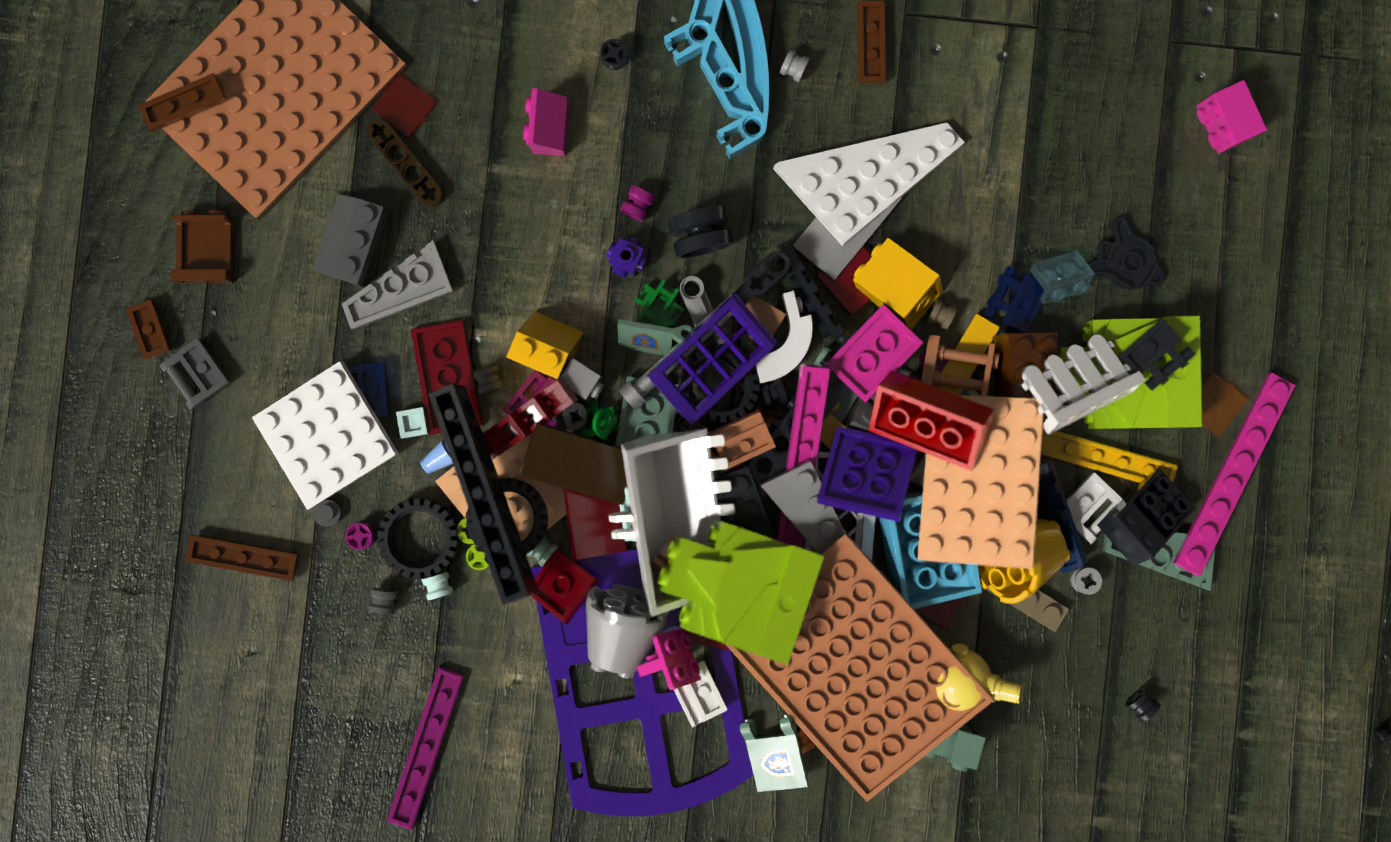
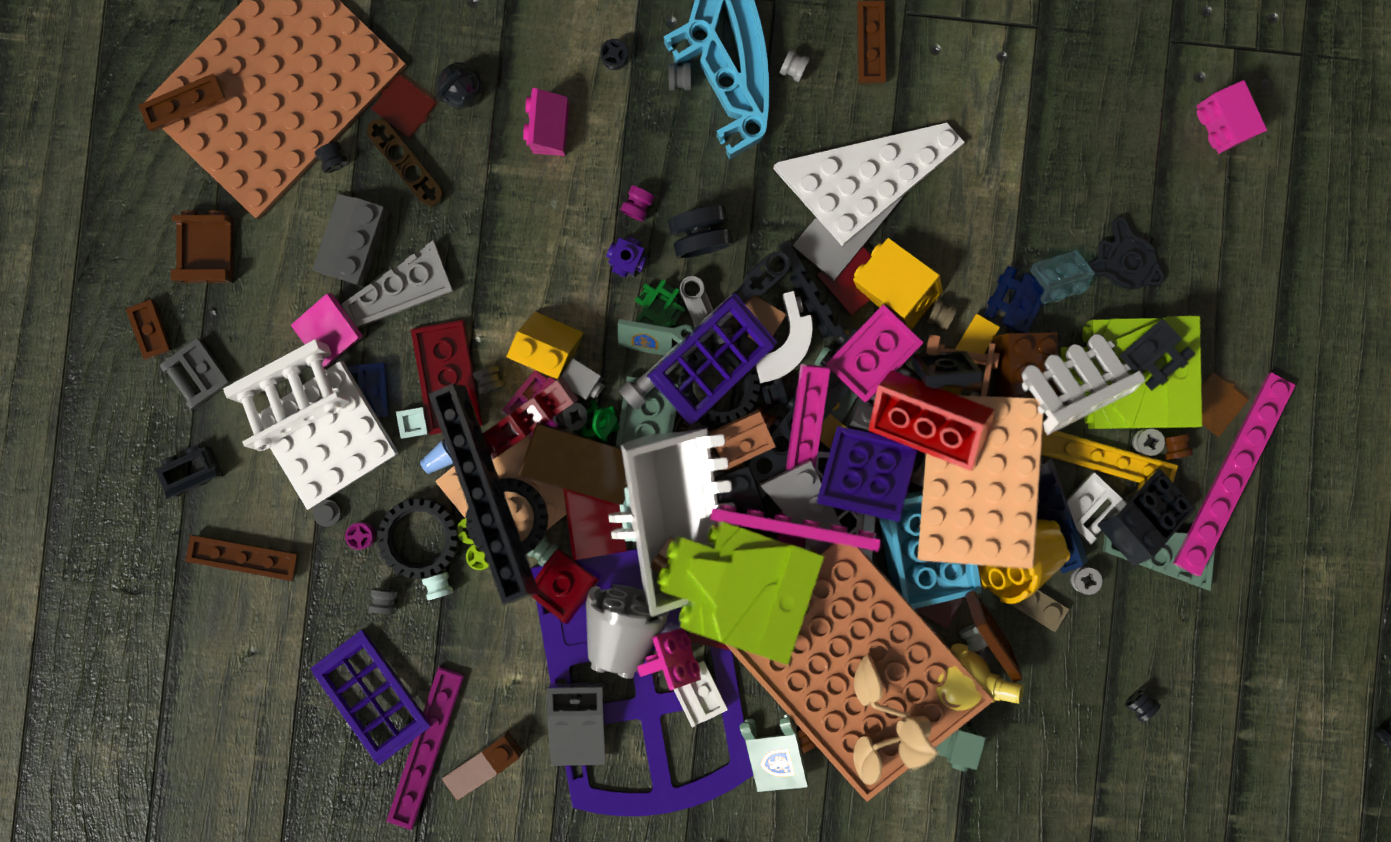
none -> black window [155,444,224,499]
none -> white fence [223,339,350,451]
none -> dark pink tile [291,293,363,368]
none -> dark purple piece [310,629,431,765]
none -> black wheel [314,142,348,173]
none -> black helmet [436,62,485,109]
none -> slope [441,730,523,800]
none -> dark grey slope [547,682,606,766]
none -> dark grey wheel [669,63,691,91]
none -> dark pink plate [710,504,880,551]
none -> tan plant [853,655,938,785]
none -> black plate [911,351,982,388]
none -> light aqua wheel [959,623,988,652]
none -> reddish brown tile [965,590,1023,683]
none -> light grey wheel [1132,429,1165,456]
none -> reddish brown wheel [1164,433,1193,460]

